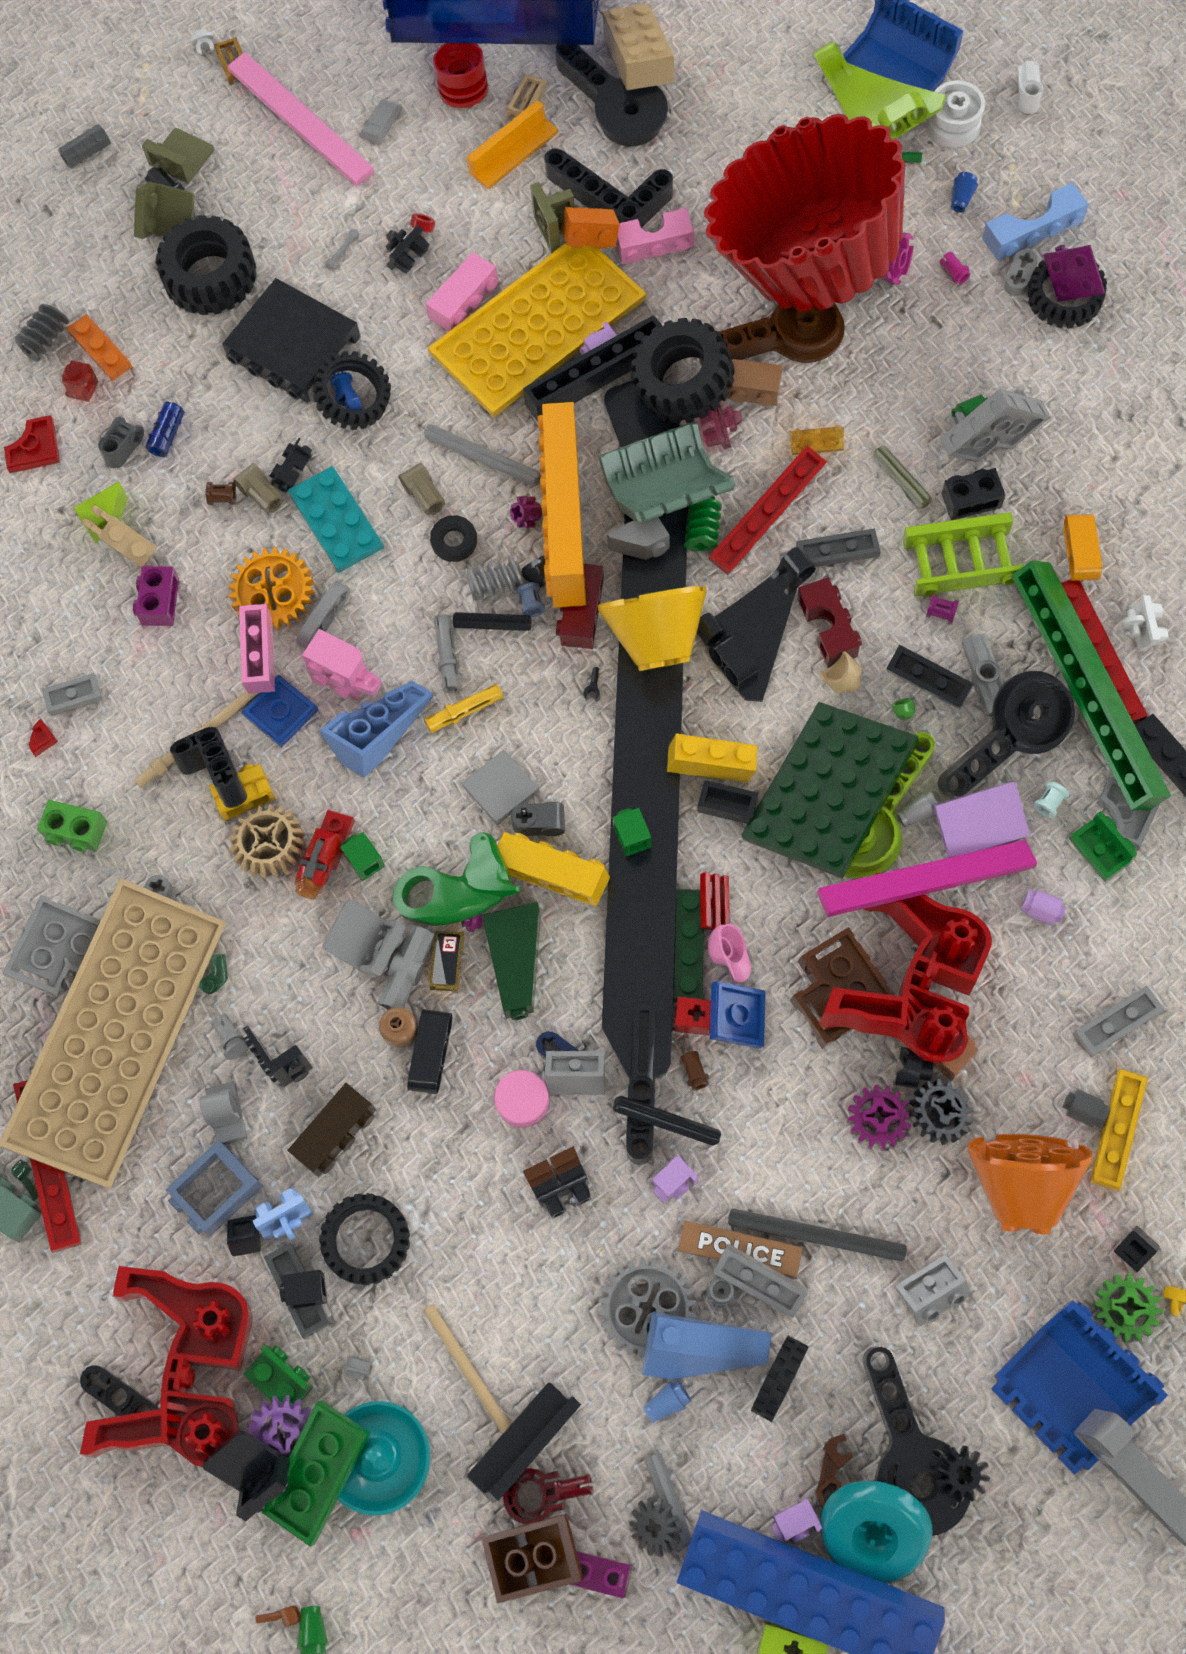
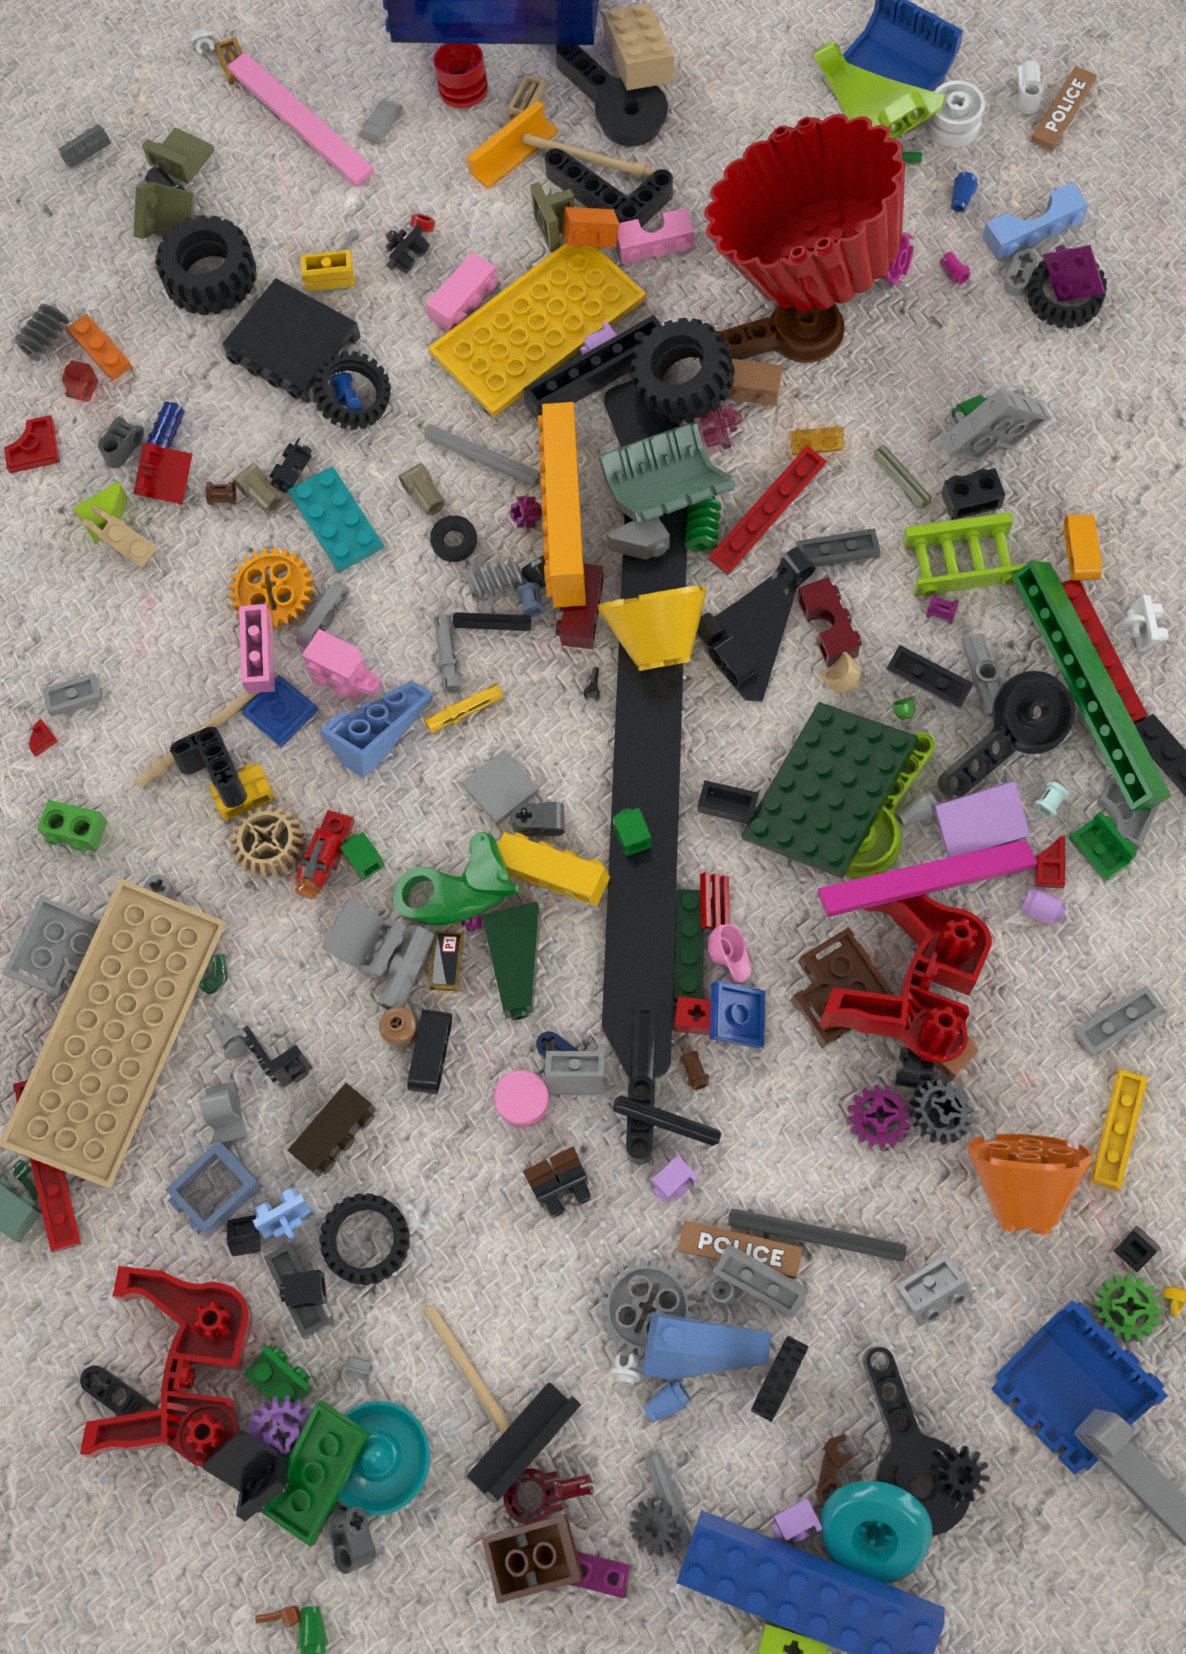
magenta brick [133,566,179,626] -> none
yellow brick [667,734,758,783] -> none
dark grey brick [1062,1089,1110,1128] -> none
none -> red hinge [133,443,193,505]
none -> yellow brick [301,250,356,292]
none -> dark grey piece [326,1506,376,1574]
none -> tan bar [523,133,656,179]
none -> white plate [610,1354,641,1386]
none -> medium nougat tile [1031,66,1097,151]
none -> red tile [1035,836,1065,889]

